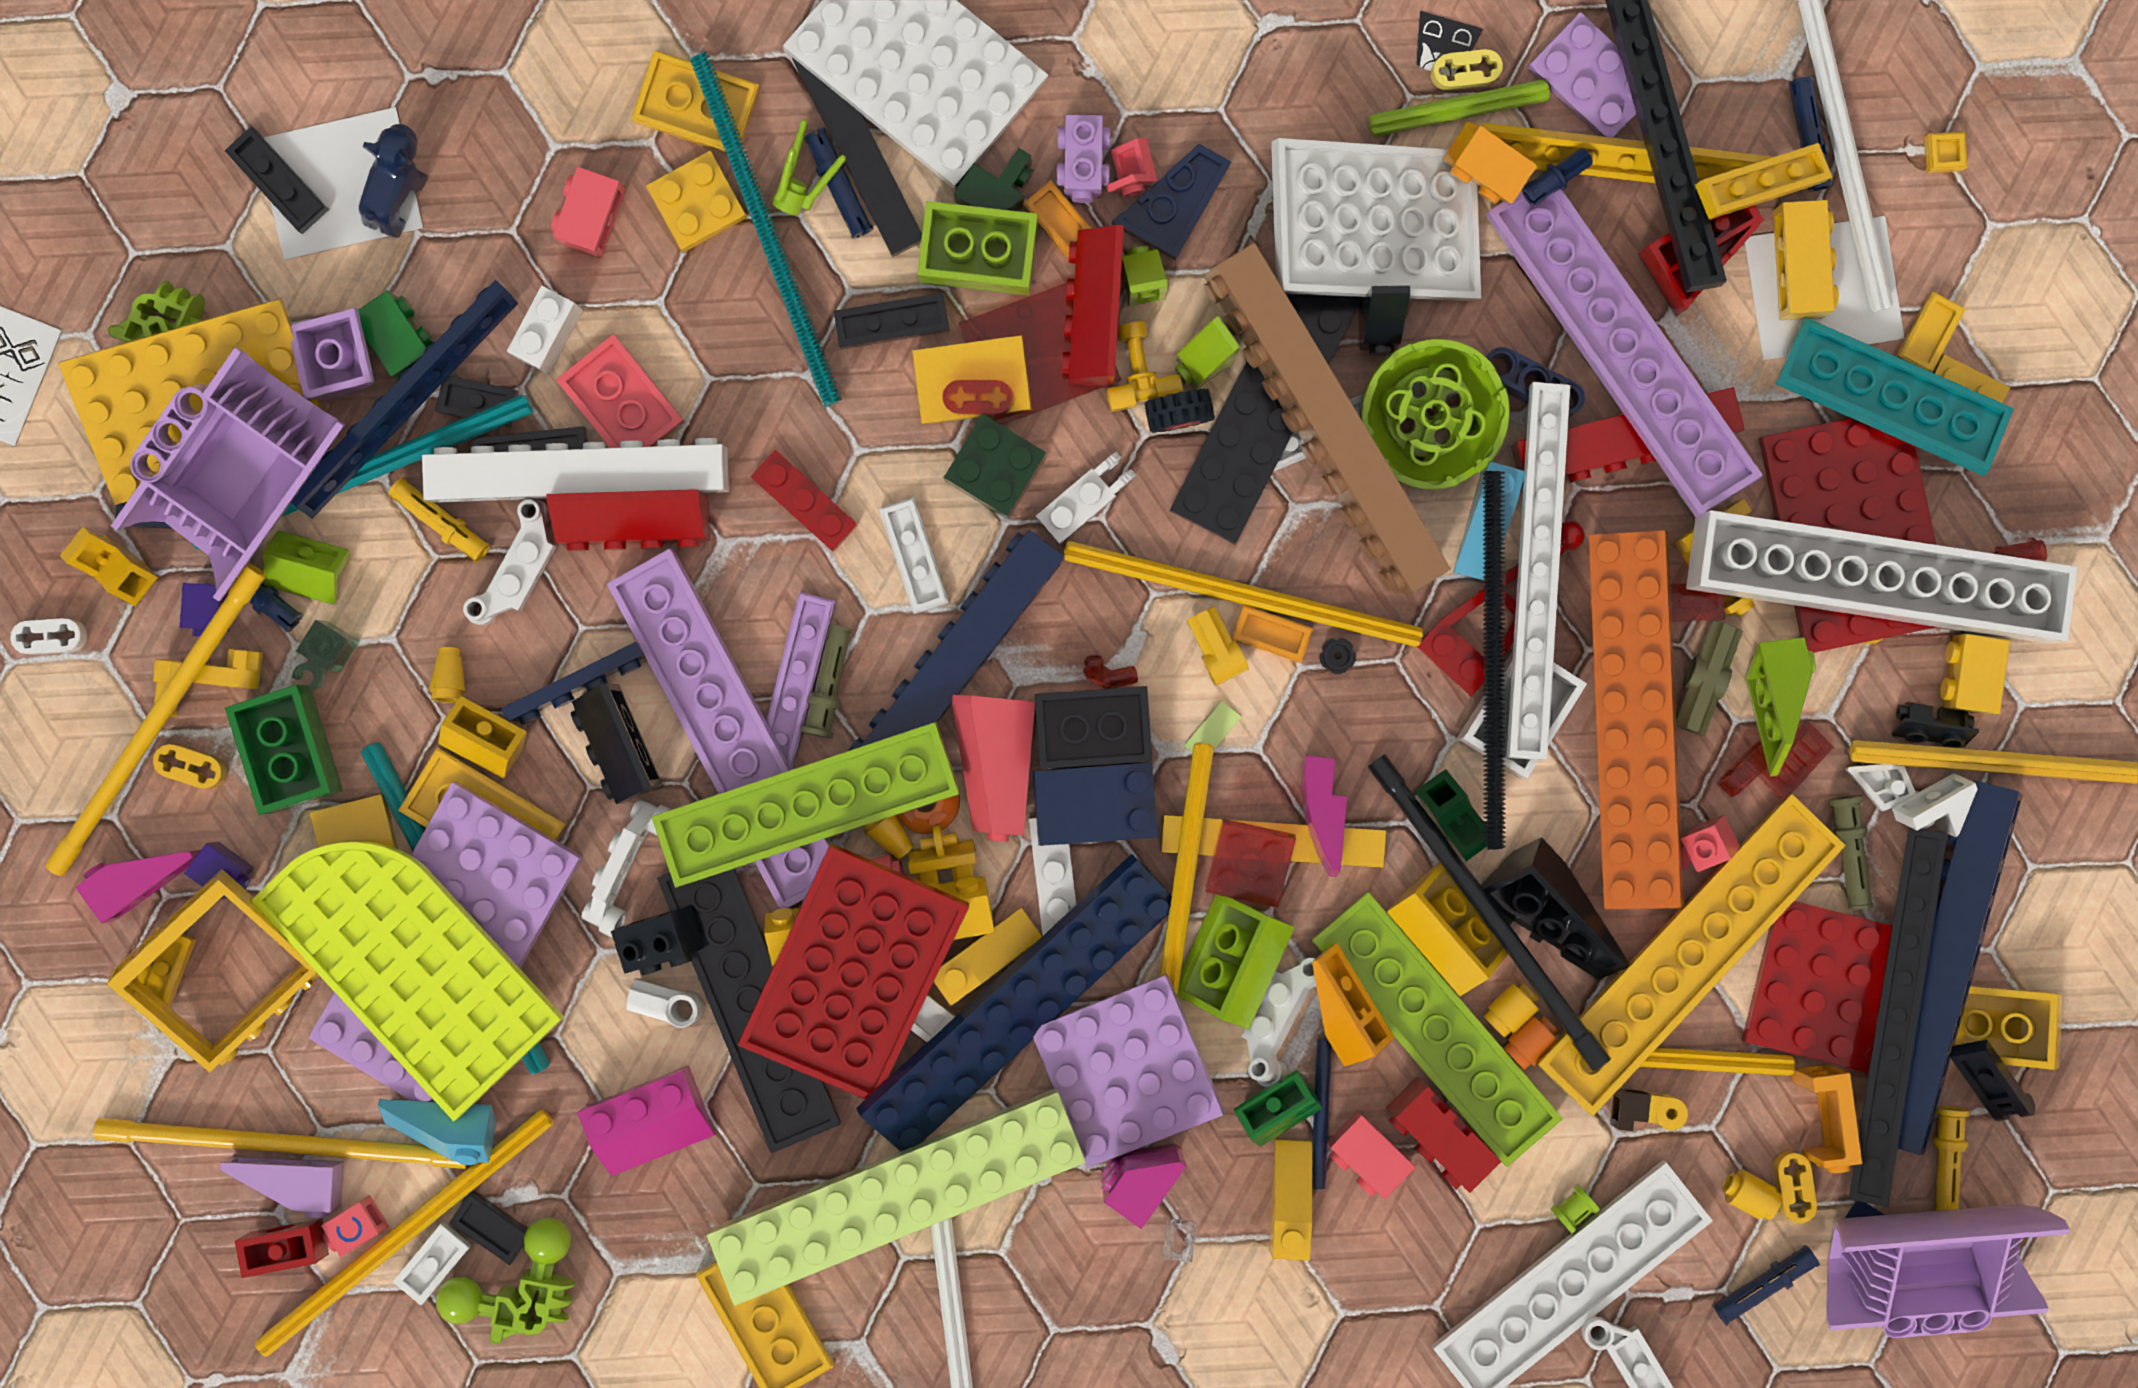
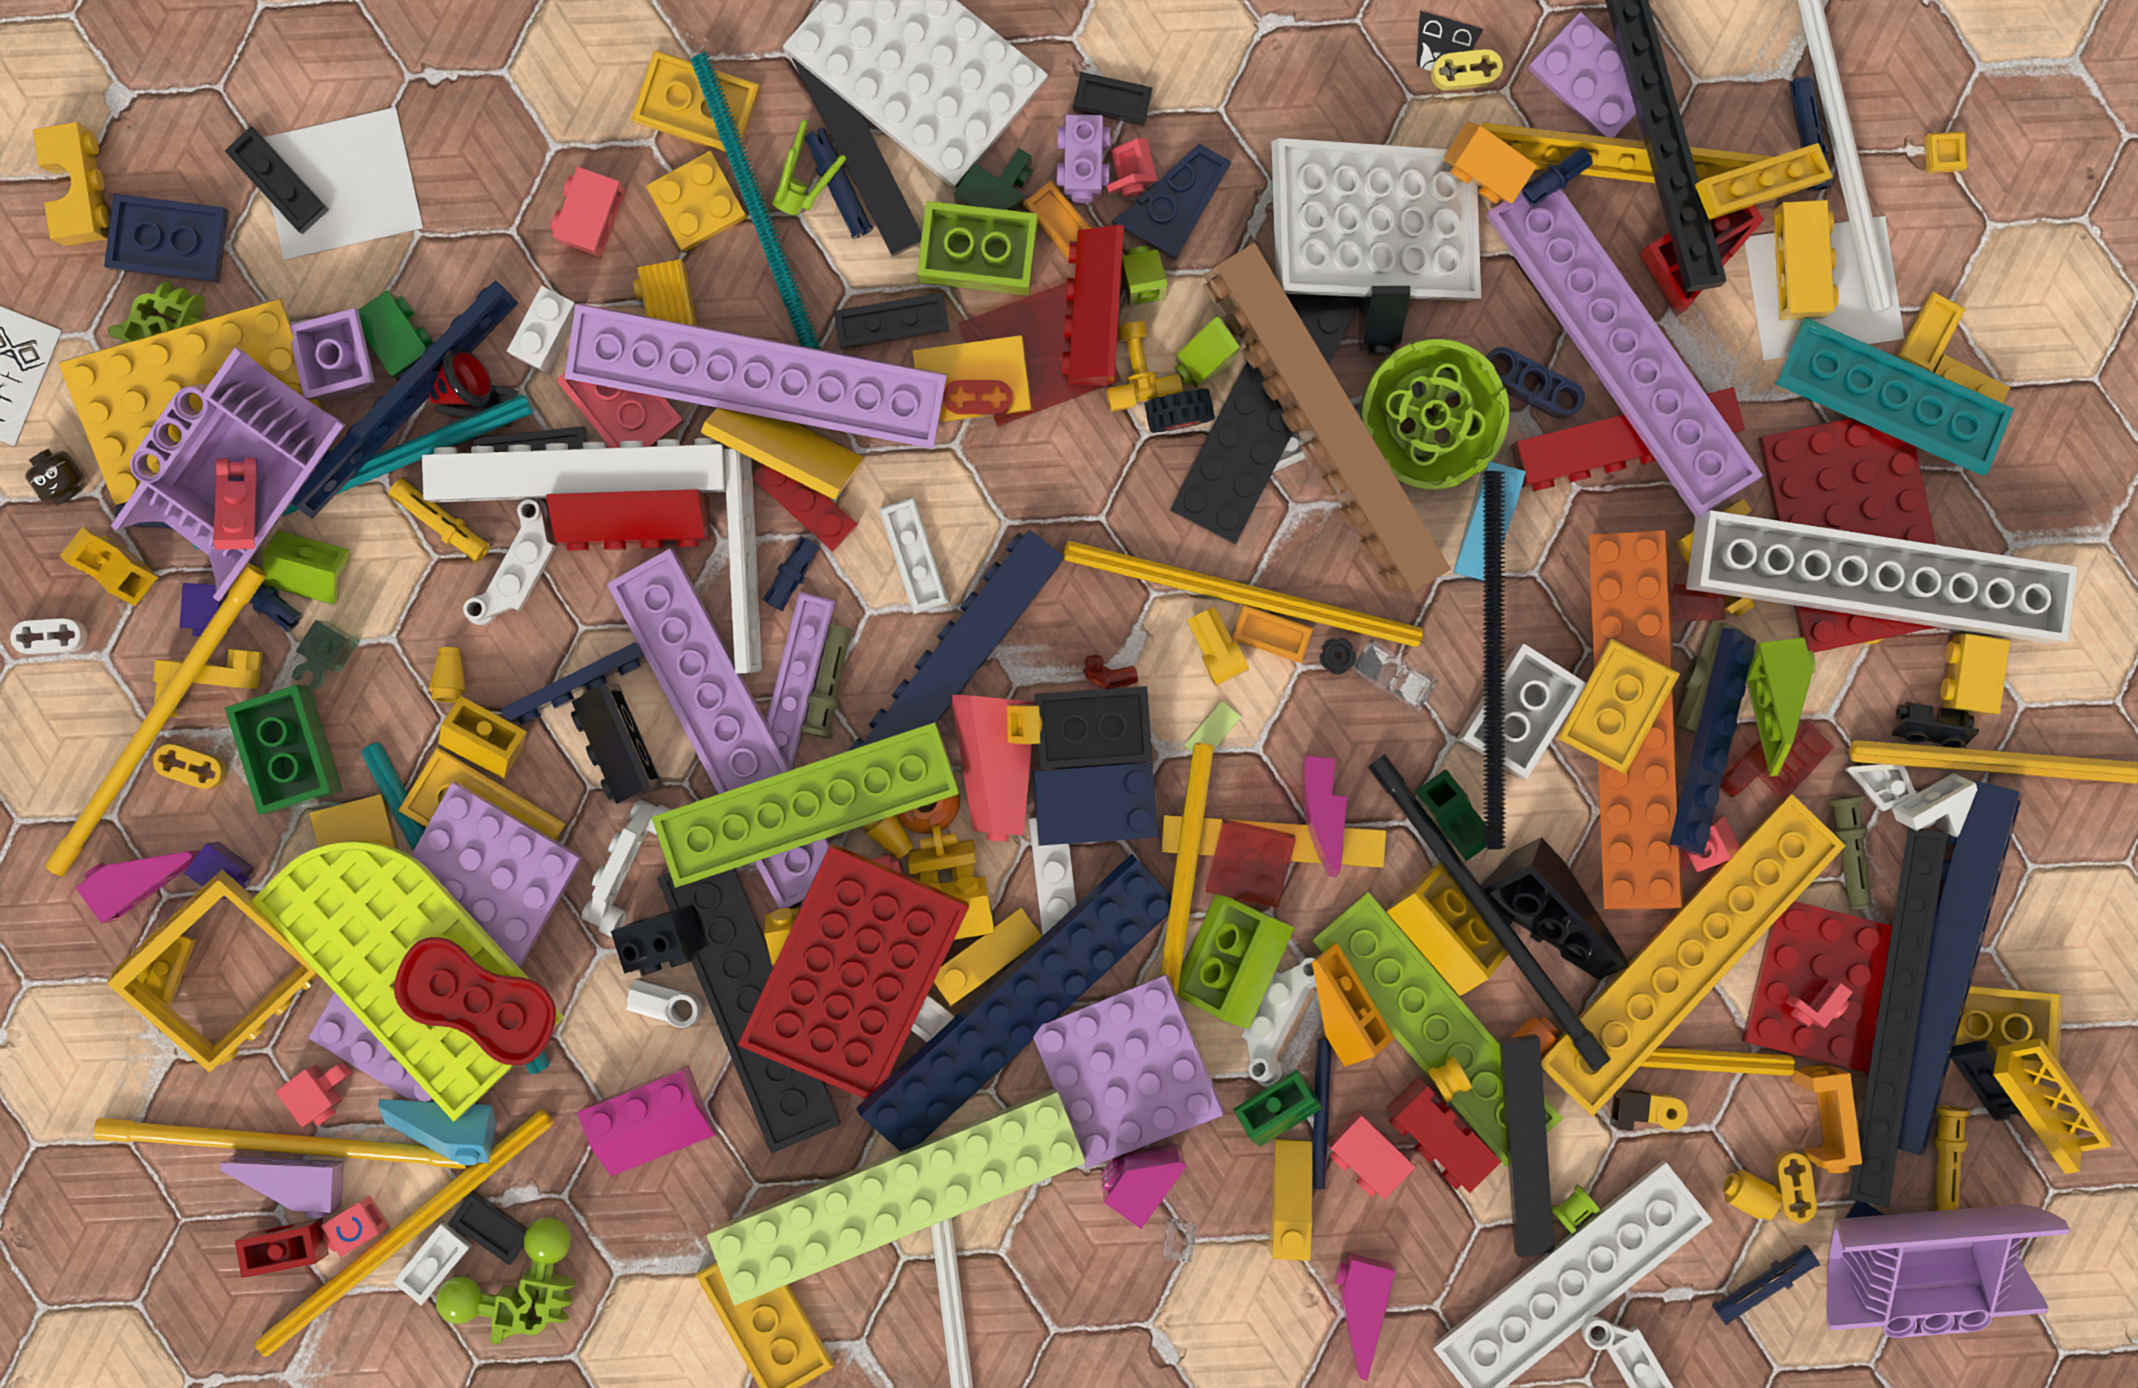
dark blue animal [358,123,427,238] -> none
dark green brick [943,414,1047,520] -> none
white hinge [1036,451,1137,545] -> none
lime axle [1368,79,1550,137] -> none
red plate [1417,521,1585,696] -> none
yellow brick [1483,983,1539,1038] -> none
white plate [1506,382,1570,761] -> none
clear red pin [1994,537,2047,561] -> none
none -> dark brown head [25,448,85,506]
none -> yellow arch [33,122,110,246]
none -> dark blue plate [104,194,229,283]
none -> coral plate [213,458,258,550]
none -> coral brick [275,1062,353,1127]
none -> red plate [394,937,556,1066]
none -> hat [429,347,493,406]
none -> lavender plate [565,303,947,449]
none -> yellow brick [633,259,697,326]
none -> yellow tile [701,408,864,499]
none -> white tile [724,448,762,674]
none -> dark blue pin [762,536,821,612]
none -> yellow plate [1007,704,1042,744]
none -> black tile [1073,72,1153,126]
none -> dark pink slope [1335,1252,1395,1381]
none -> clear slope [1351,639,1438,712]
none -> yellow wheel [1427,1056,1472,1103]
none -> black tile [1499,1034,1554,1257]
none -> yellow tile [1557,638,1680,774]
none -> dark blue plate [1669,628,1756,856]
none -> coral bracket [1785,980,1853,1028]
none -> yellow fence [1993,1038,2112,1174]

